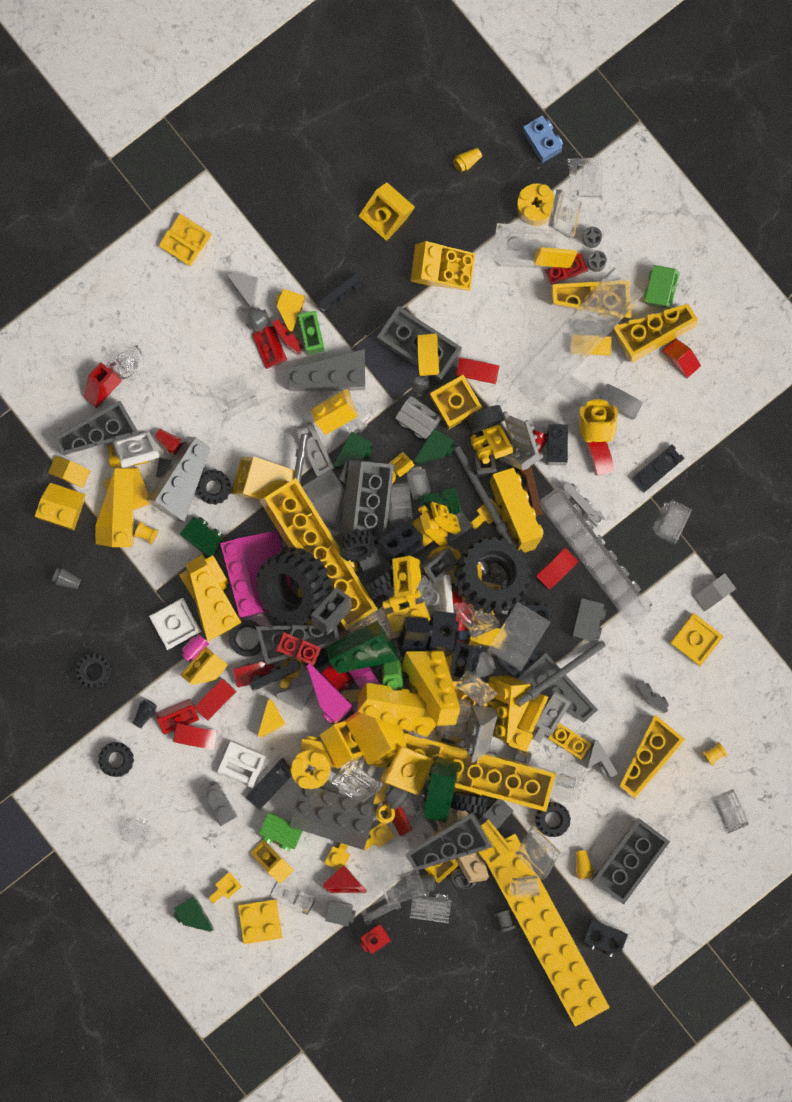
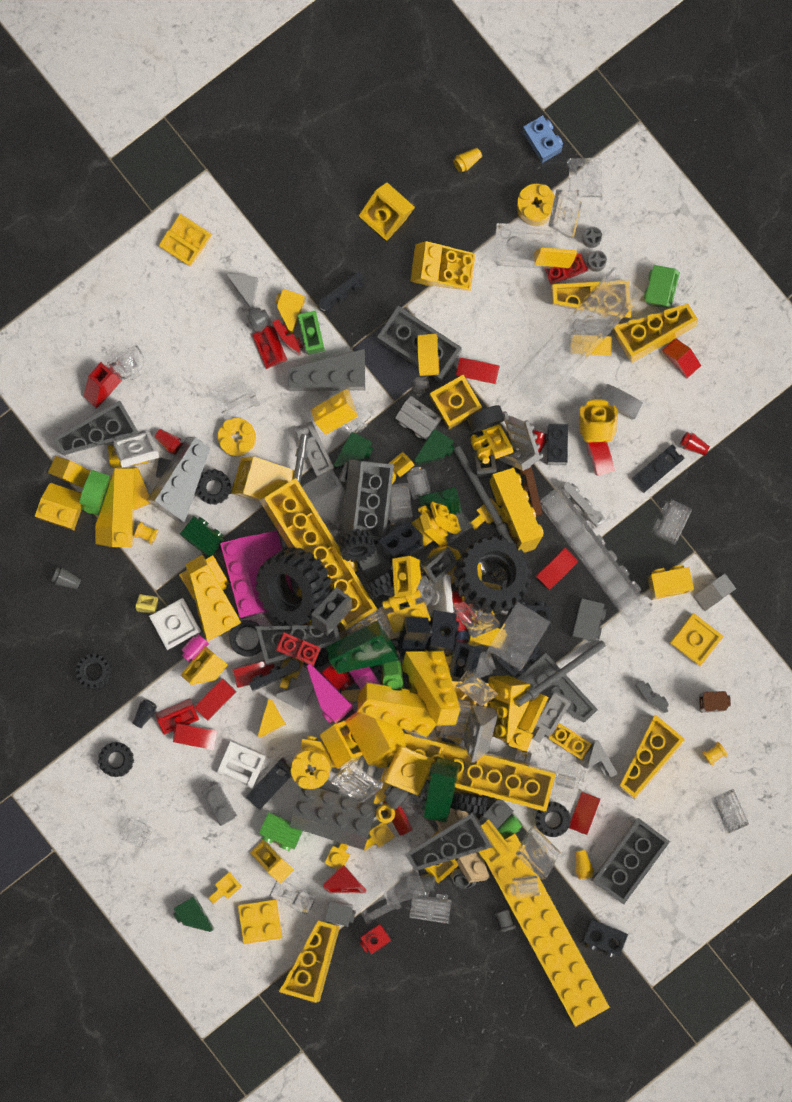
none -> bright green brick [79,470,110,516]
none -> light yellow slope [136,594,158,614]
none -> yellow plate [218,418,256,457]
none -> yellow wedge [279,920,340,1002]
none -> bright green cone [497,814,523,839]
none -> red slope [569,792,601,835]
none -> yellow brick [648,565,694,600]
none -> red cone [680,432,710,456]
none -> reddish brown brick [699,691,731,713]

